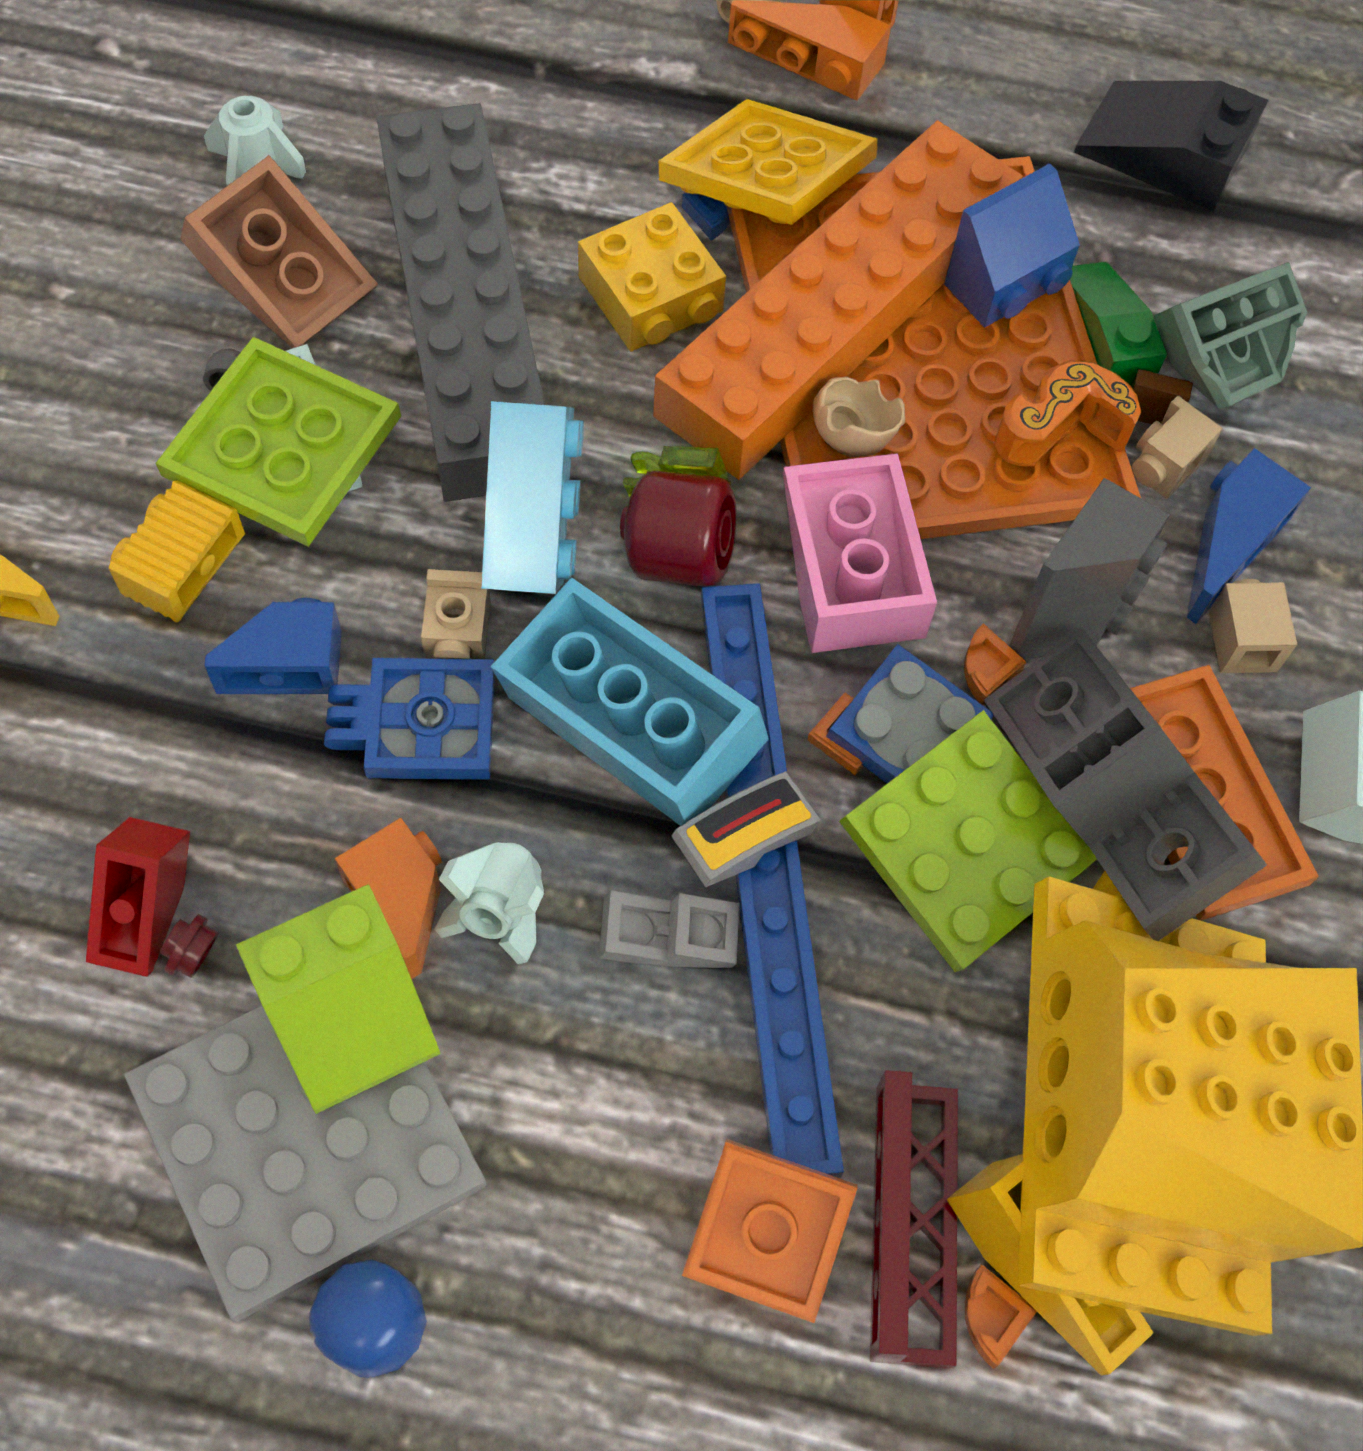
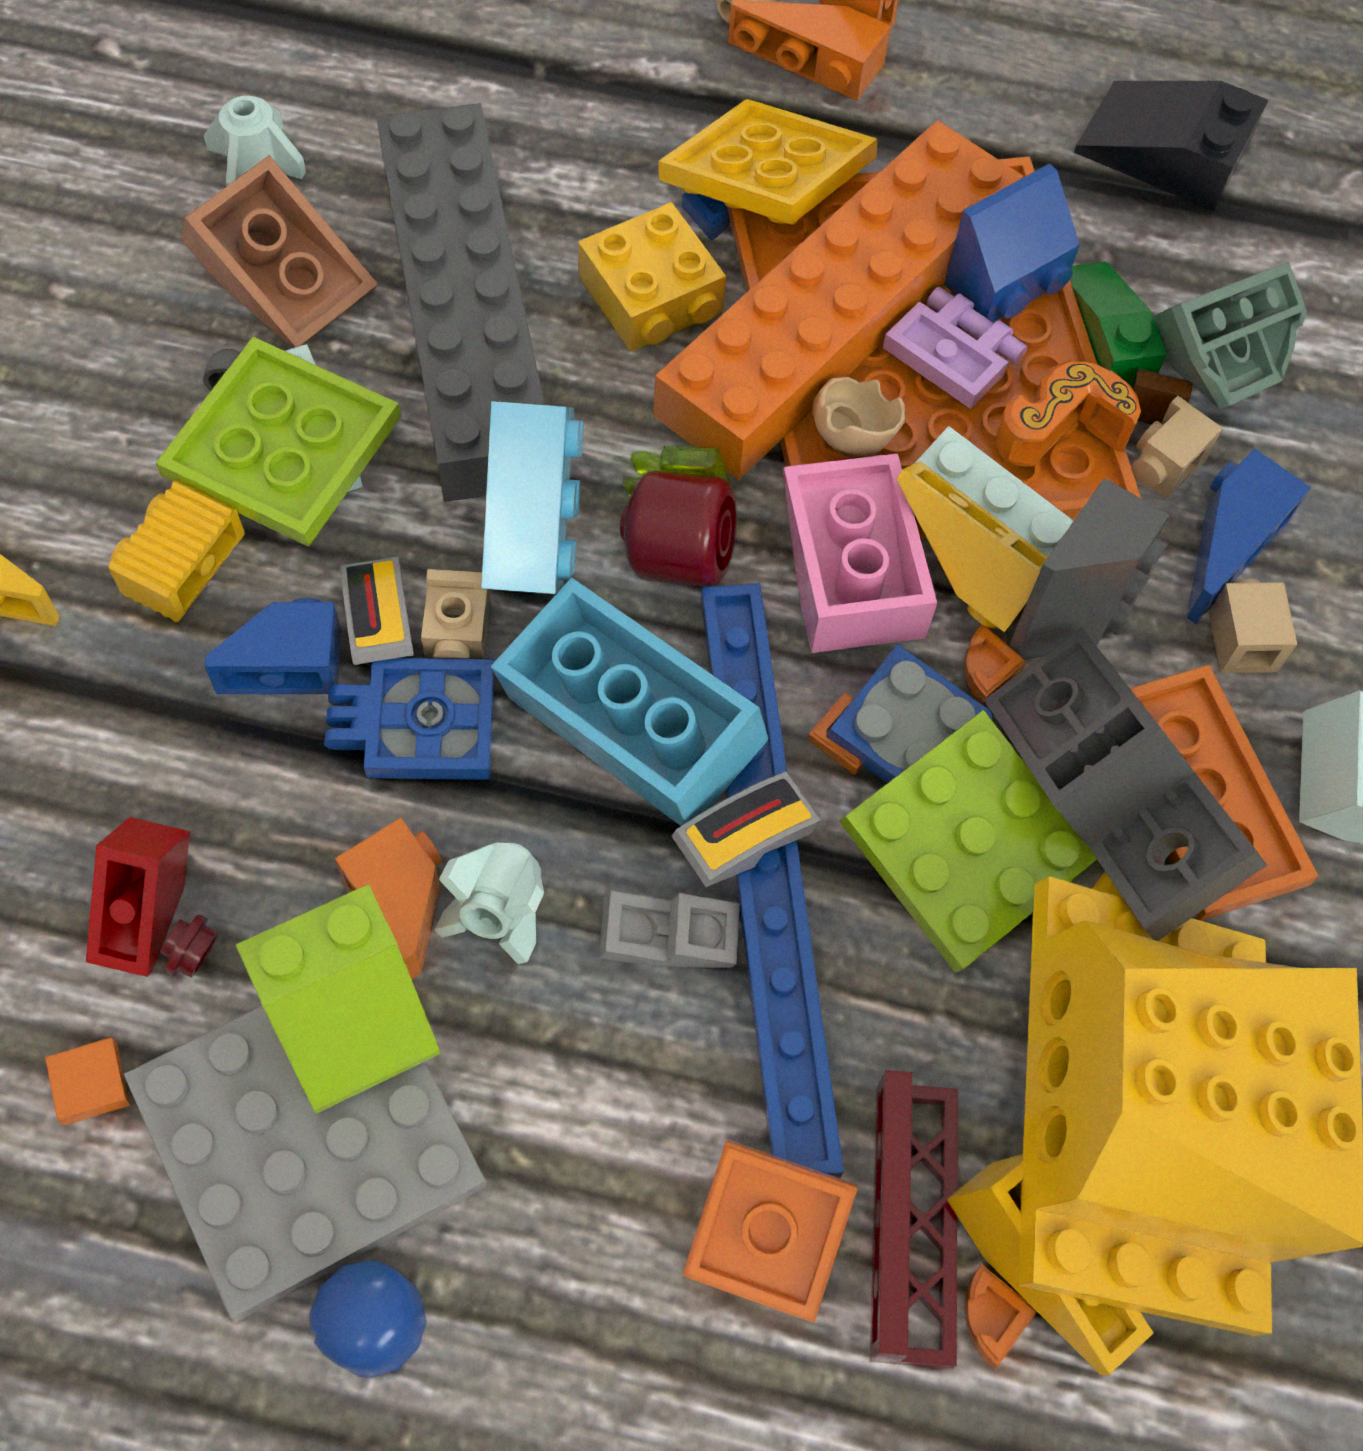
none -> orange tile [45,1037,131,1126]
none -> slope [340,557,414,665]
none -> lavender plate [883,287,1028,409]
none -> yellow slope [896,461,1048,632]
none -> light aqua plate [915,426,1073,556]

